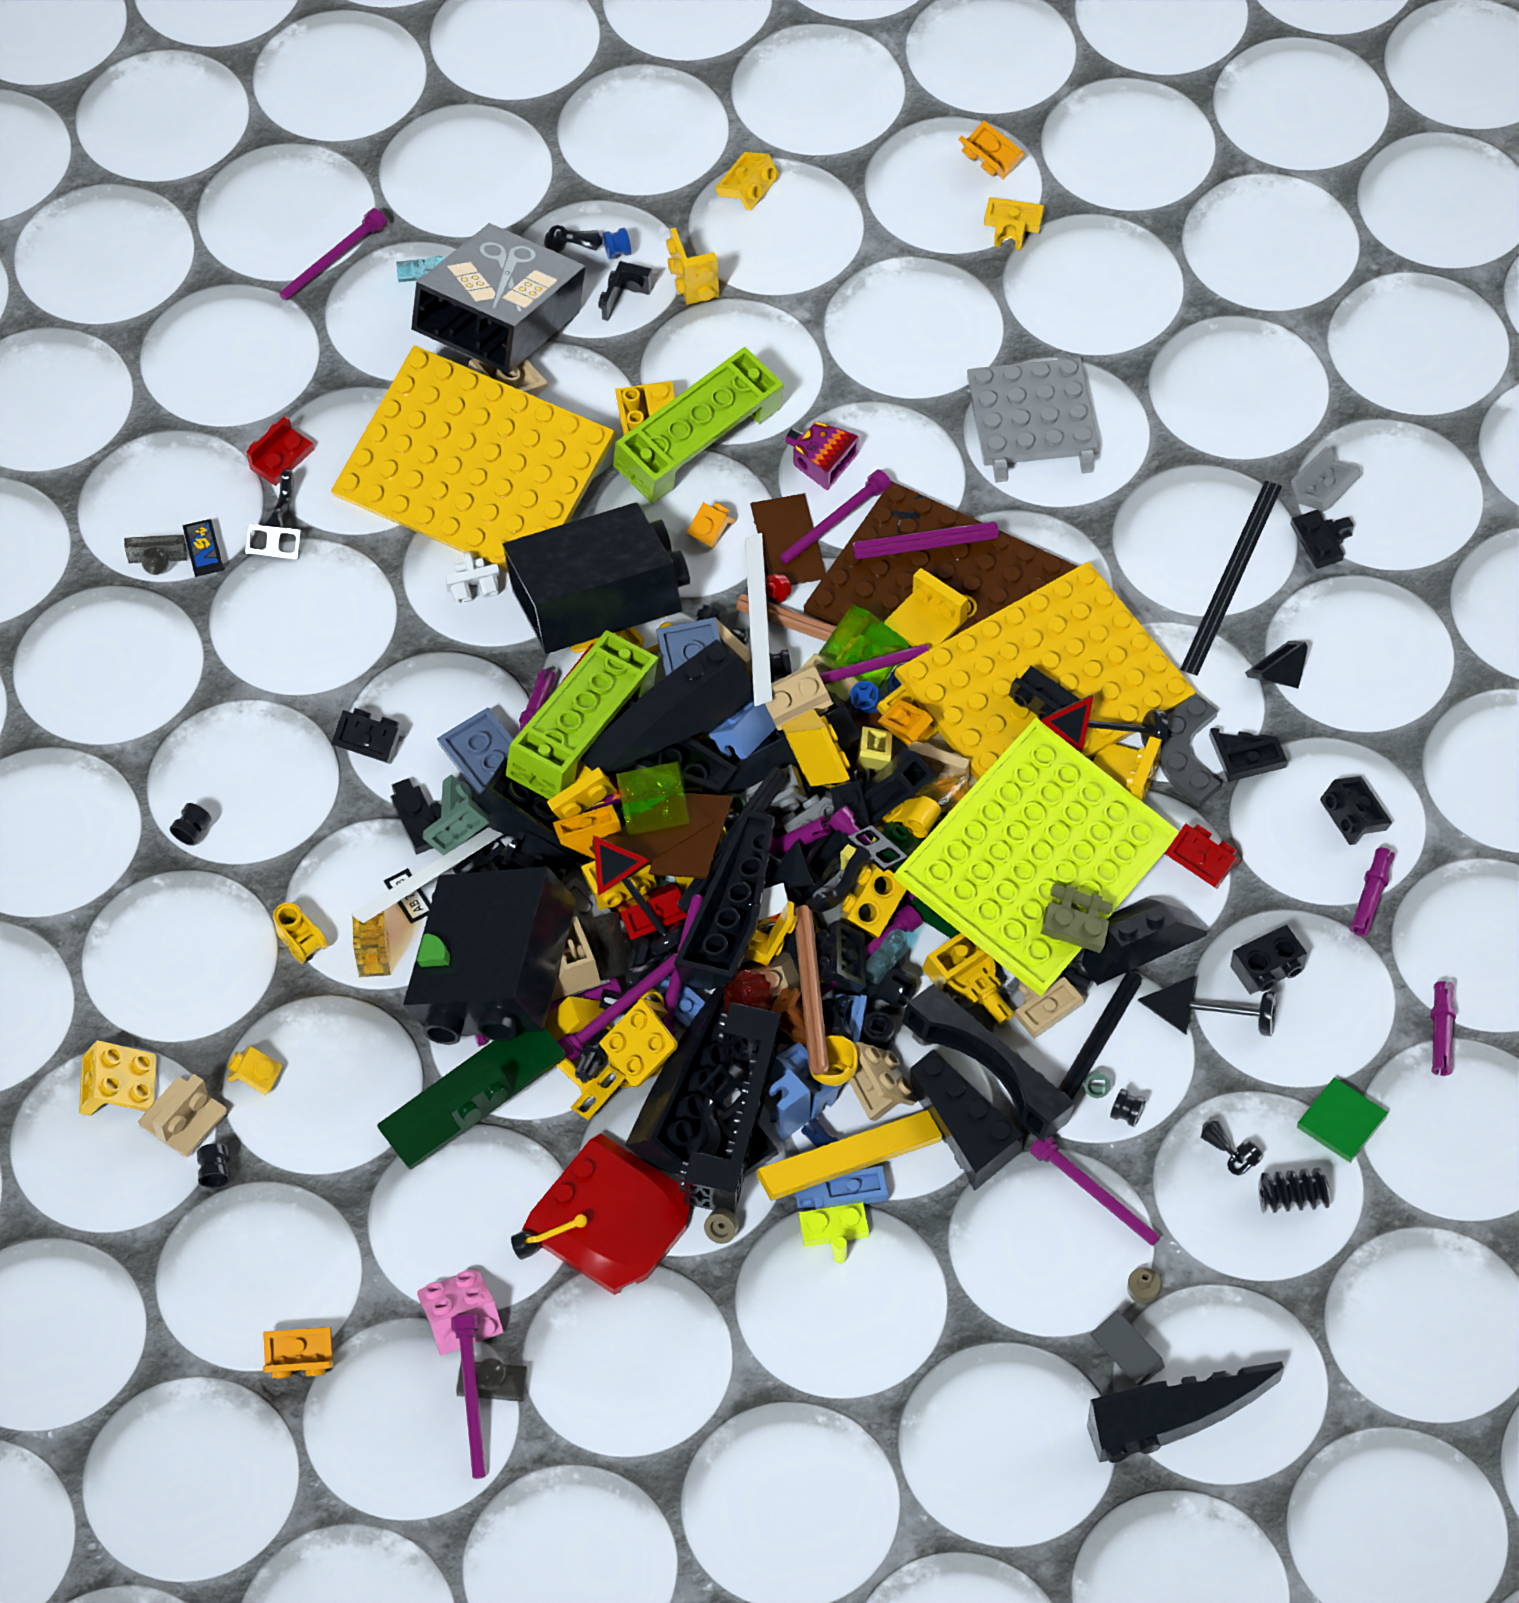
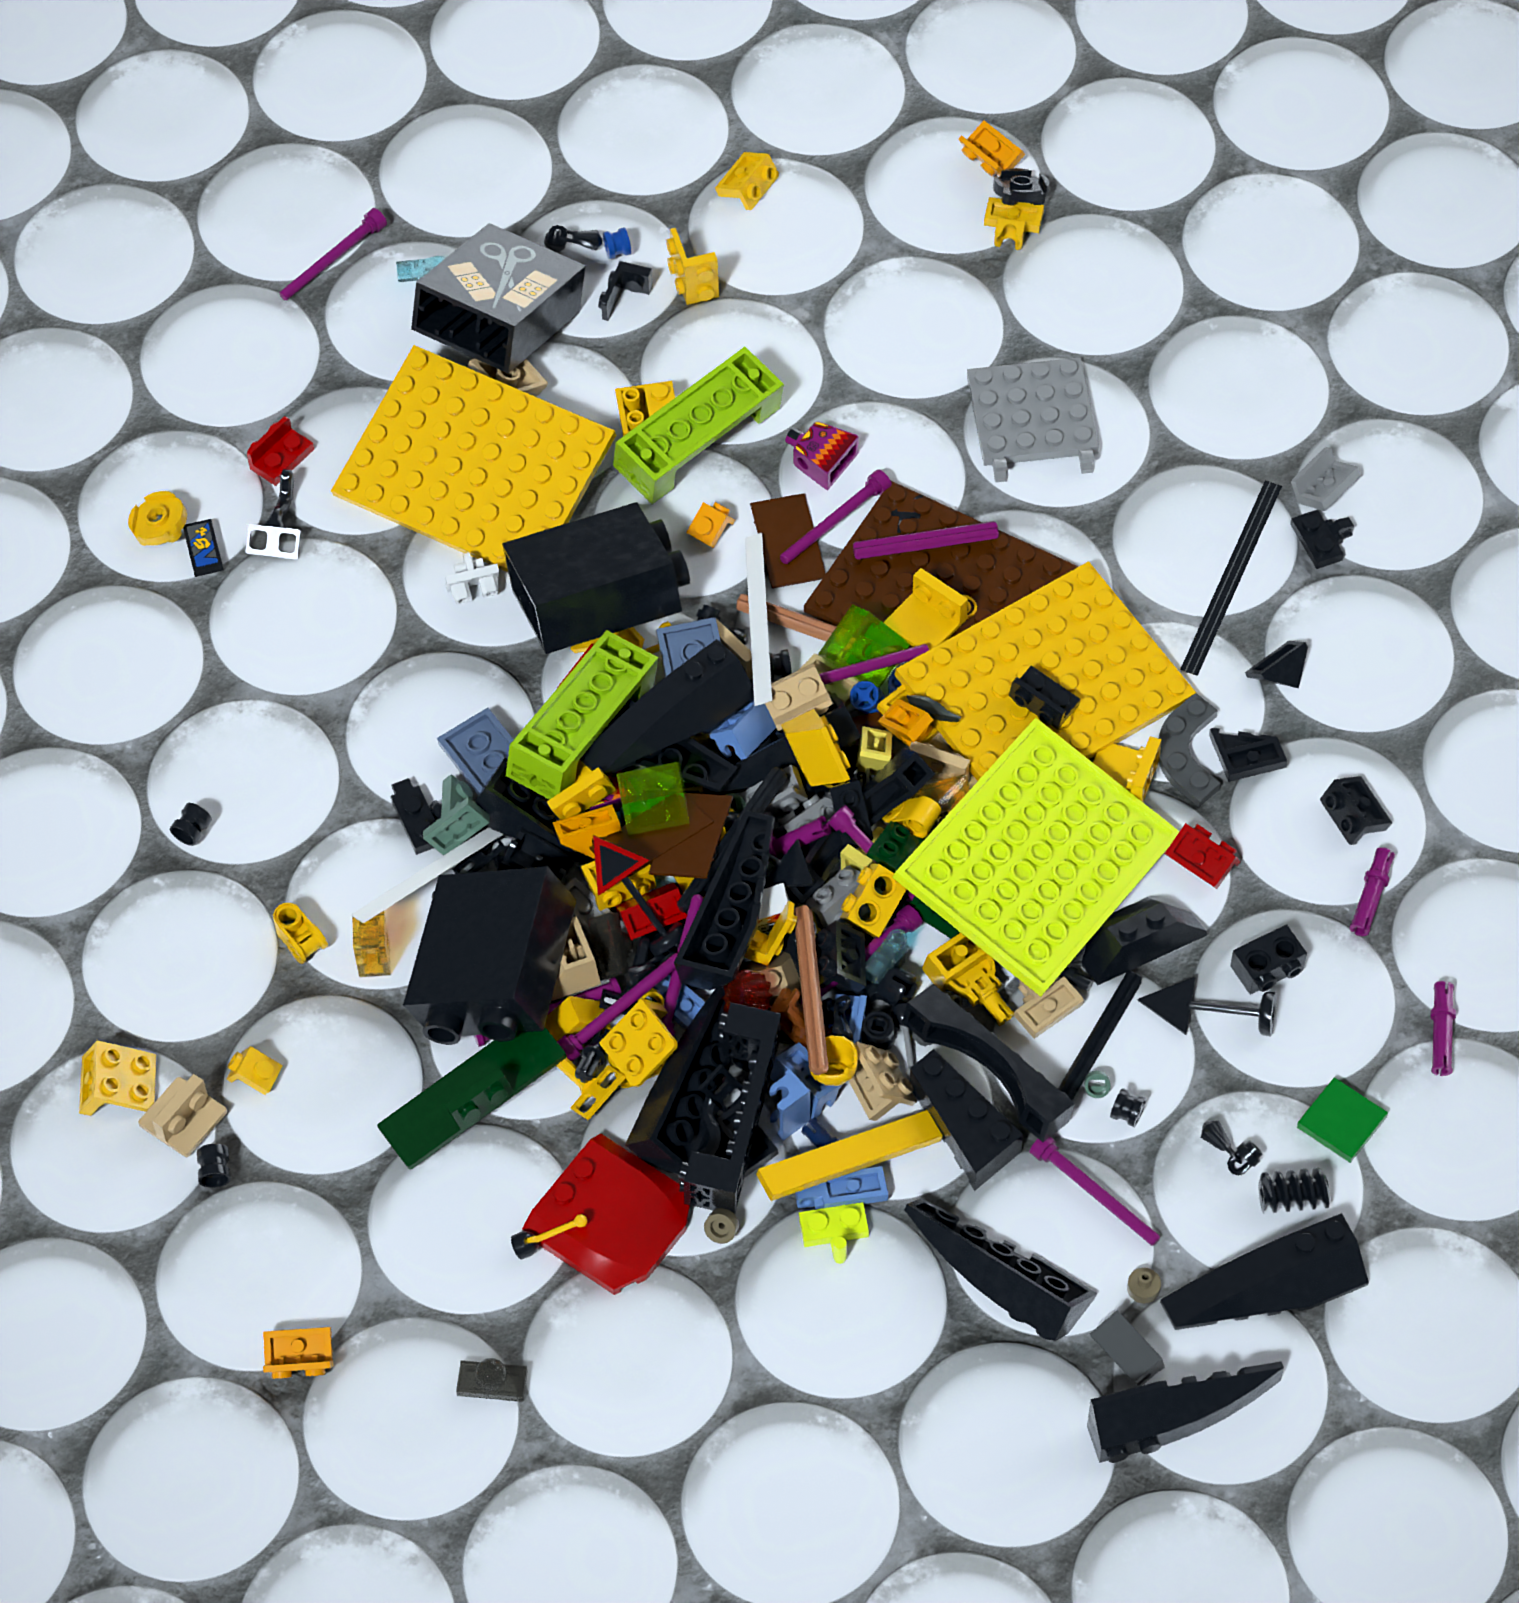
clear smoke tile [124,535,188,575] -> none
black bracket [331,708,406,764] -> none
sticker [383,868,431,924] -> none
bright green tile [416,934,450,967] -> none
bright pink bracket [417,1269,504,1356] -> none
magenta piece [451,1314,486,1479] -> none
magenta pin [514,669,557,739] -> none
red plate [765,574,792,603] -> none
black piece [812,825,908,912] -> none
black piece [1039,694,1168,754] -> none
olive plate [1040,884,1113,953] -> none
none -> yellow plate [128,491,187,546]
none -> hinge [891,1003,914,1078]
none -> black wedge [904,1198,1097,1341]
none -> pearl dark grey bar [907,695,961,722]
none -> black plate [993,168,1049,205]
none -> black wedge [1160,1213,1369,1330]

